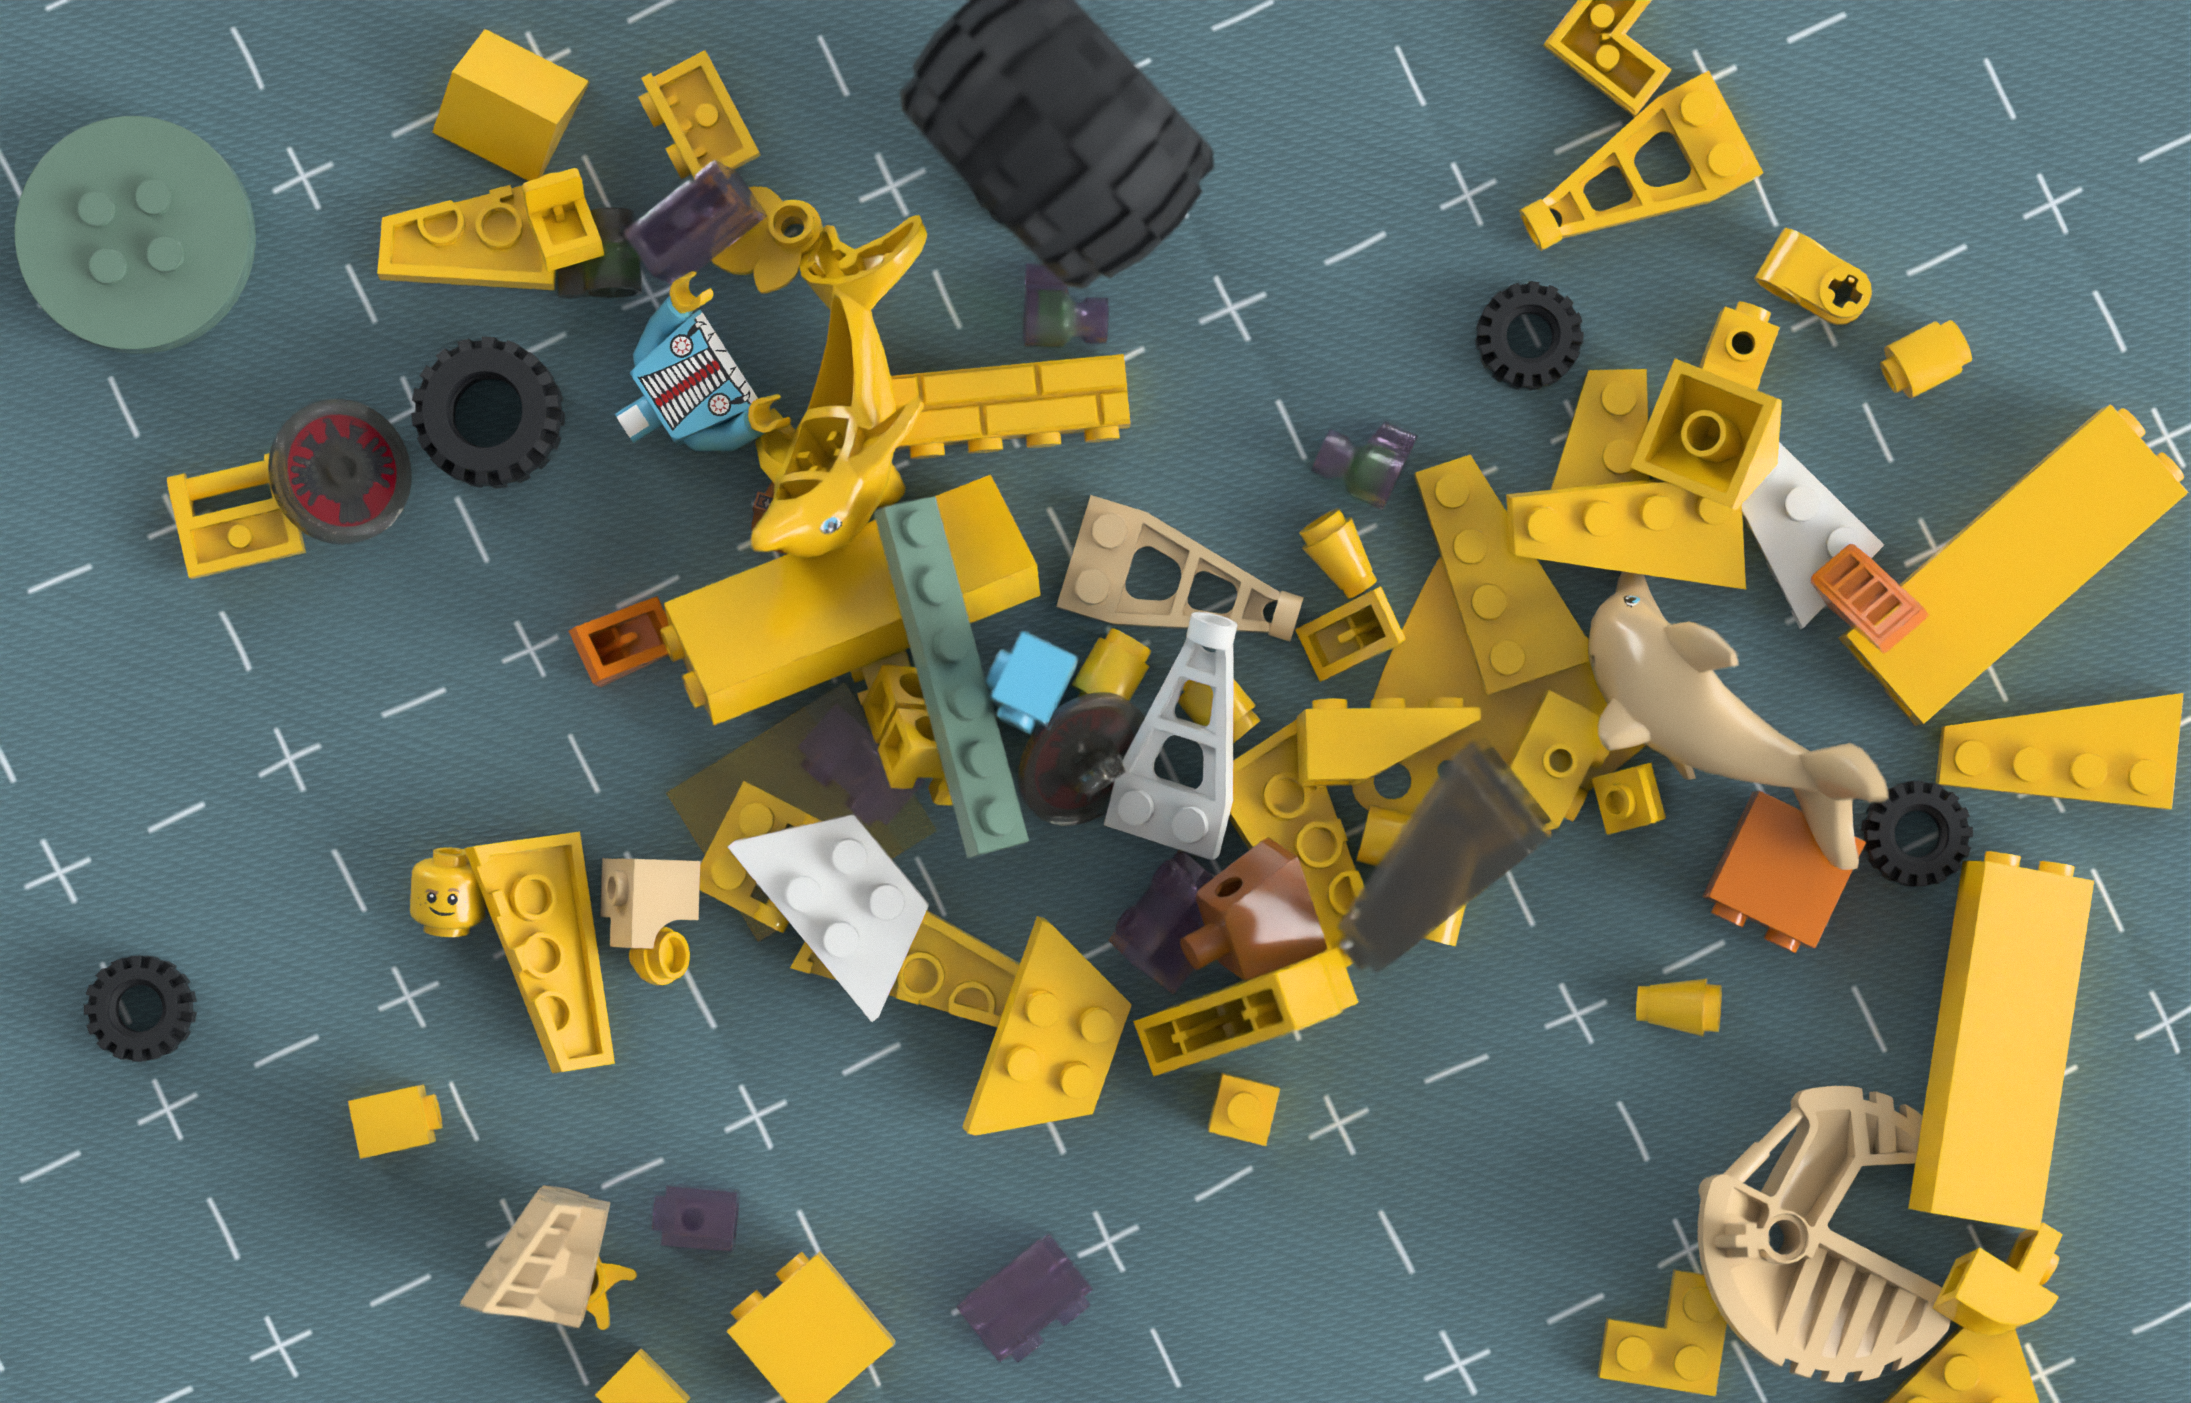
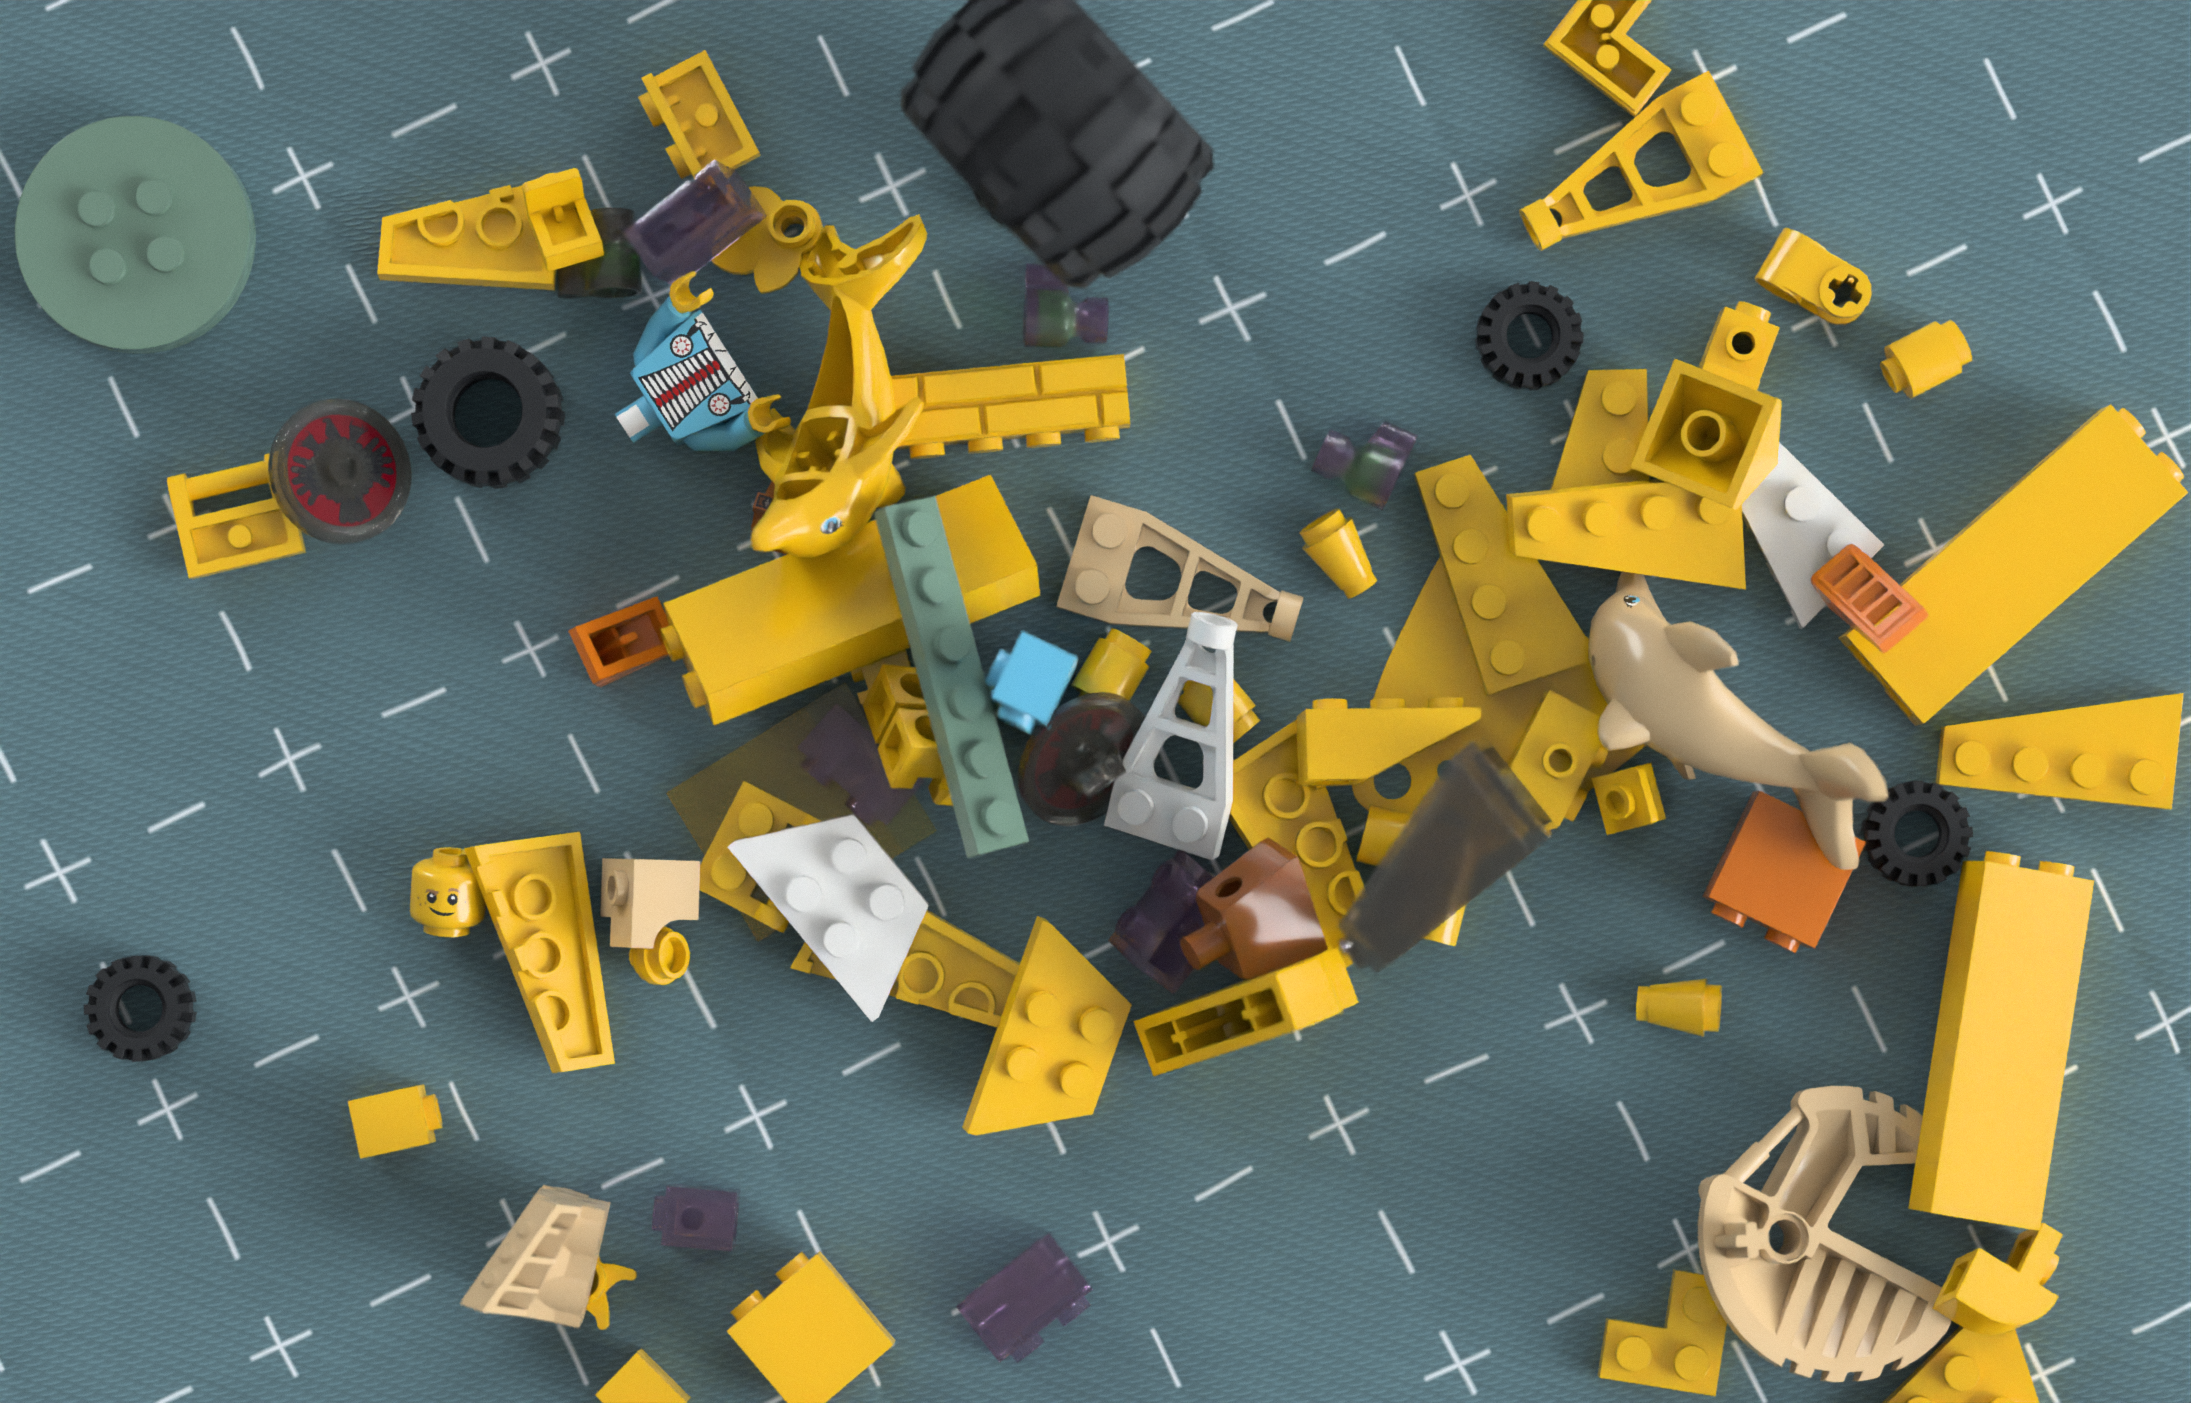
yellow slope [432,29,590,181] -> none
yellow brick [1207,1072,1280,1146] -> none
yellow slope [1295,587,1406,682] -> none

